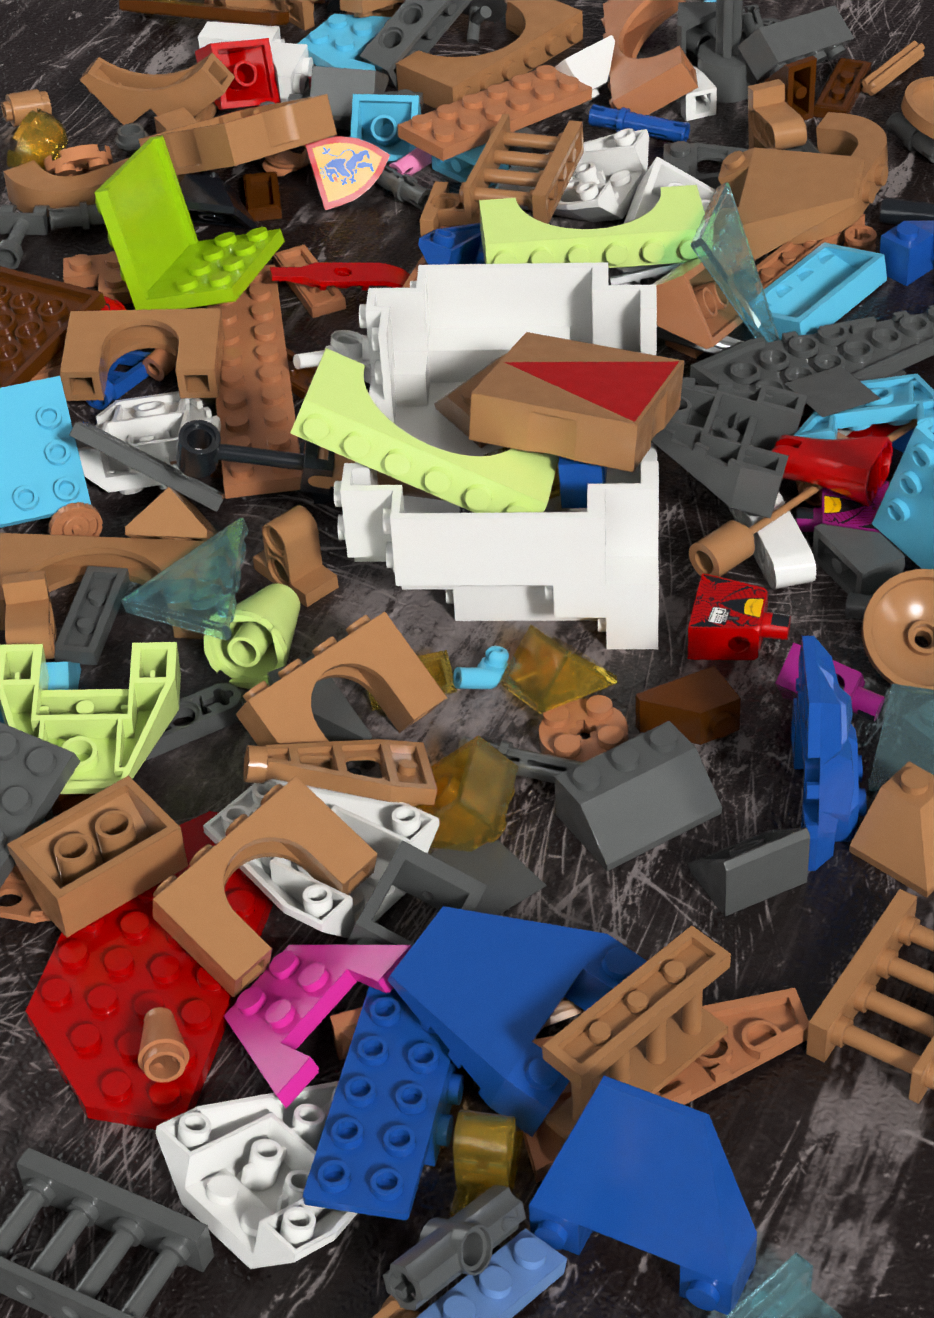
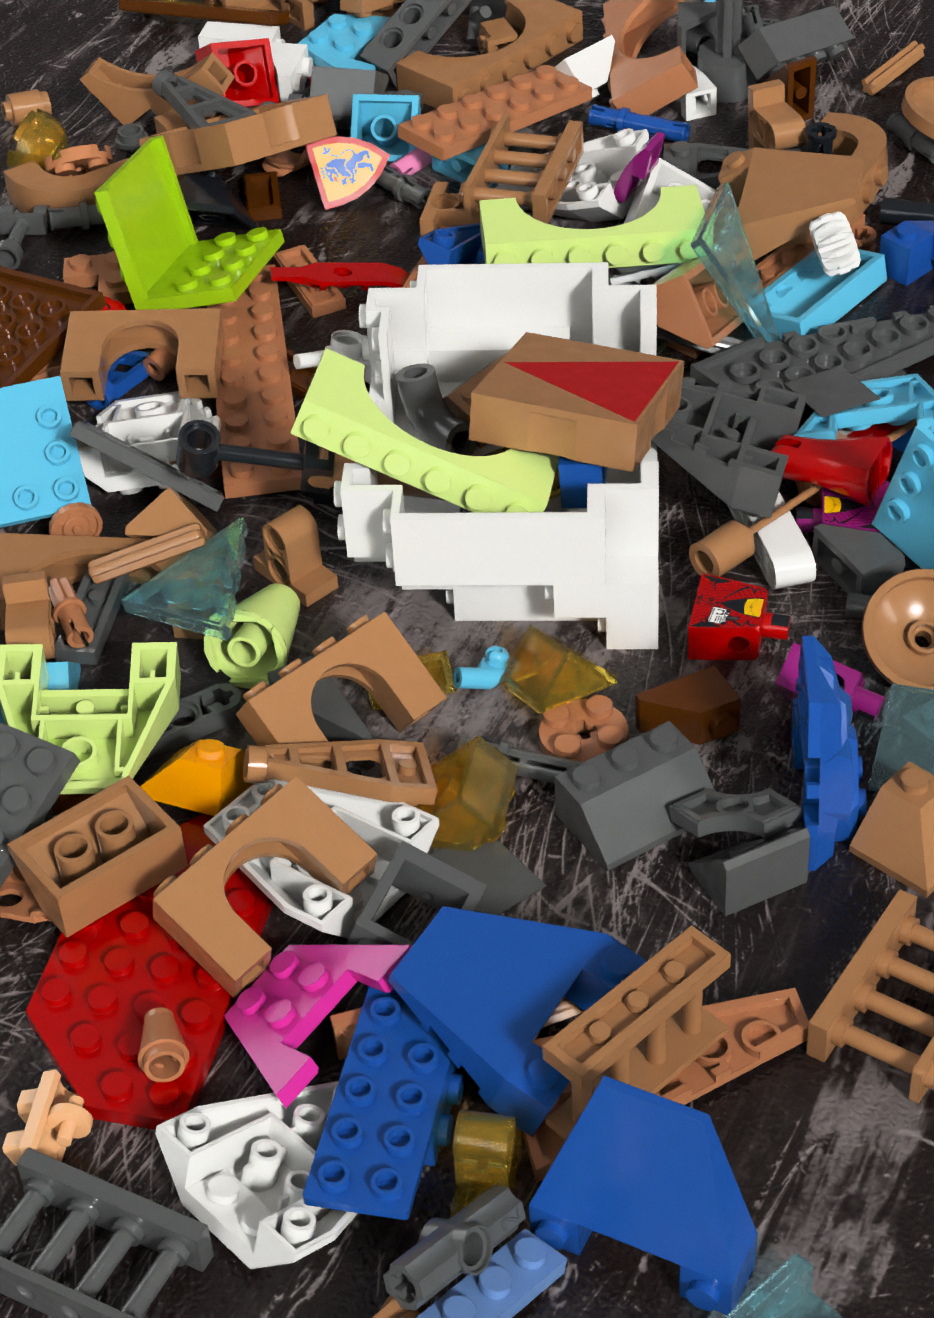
reddish brown tile [814,58,871,118] -> none
none -> light nougat hips [2,1070,94,1166]
none -> nougat axle [49,577,94,648]
none -> medium nougat axle [88,523,206,584]
none -> light orange slope [140,739,254,816]
none -> dark grey plate [152,70,257,129]
none -> dark grey cylinder [396,363,478,456]
none -> medium nougat brick [477,17,518,55]
none -> magenta slope [614,132,665,203]
none -> dark grey tile [669,788,803,838]
none -> black bush [805,122,837,155]
none -> white gear [809,211,861,277]

